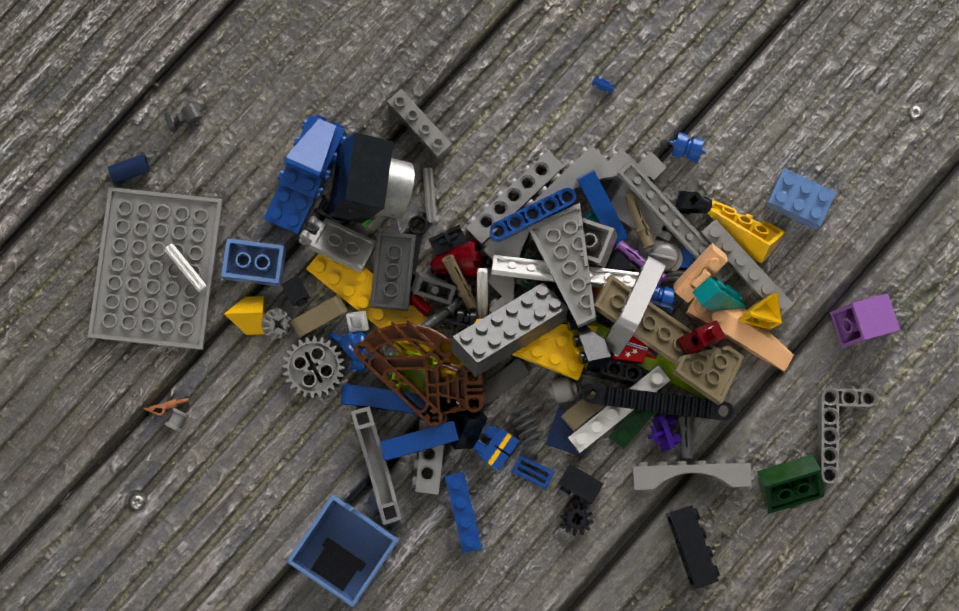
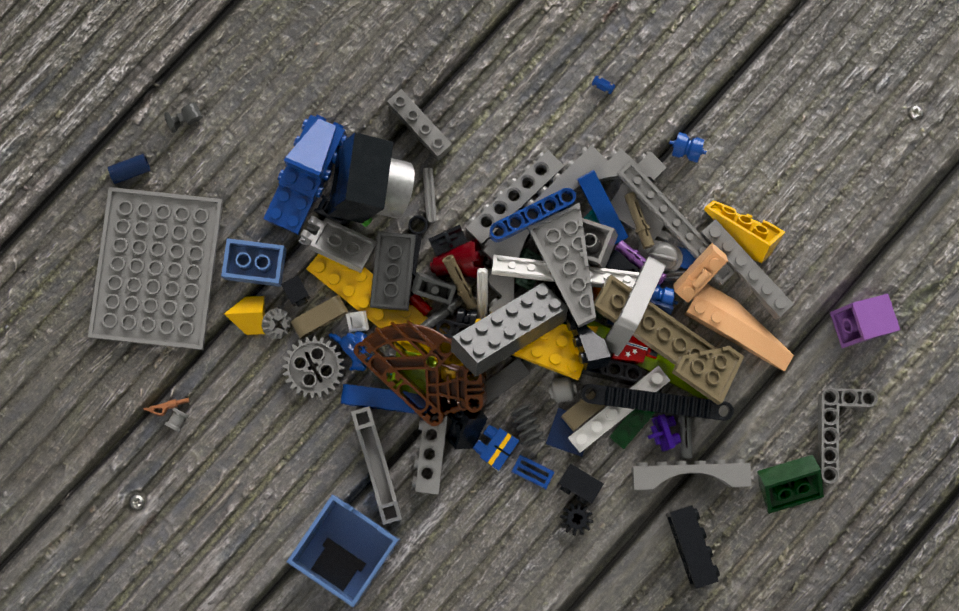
white axle [165,244,207,292] -> none
blue tile [380,421,460,461] -> none
blue brick [445,472,482,553] -> none
black piece [675,191,712,214] -> none
dark red torso [677,320,725,355] -> none
teal slope [693,277,746,311] -> none
yellow slope [739,291,782,330] -> none
medium blue brick [765,168,836,230] -> none

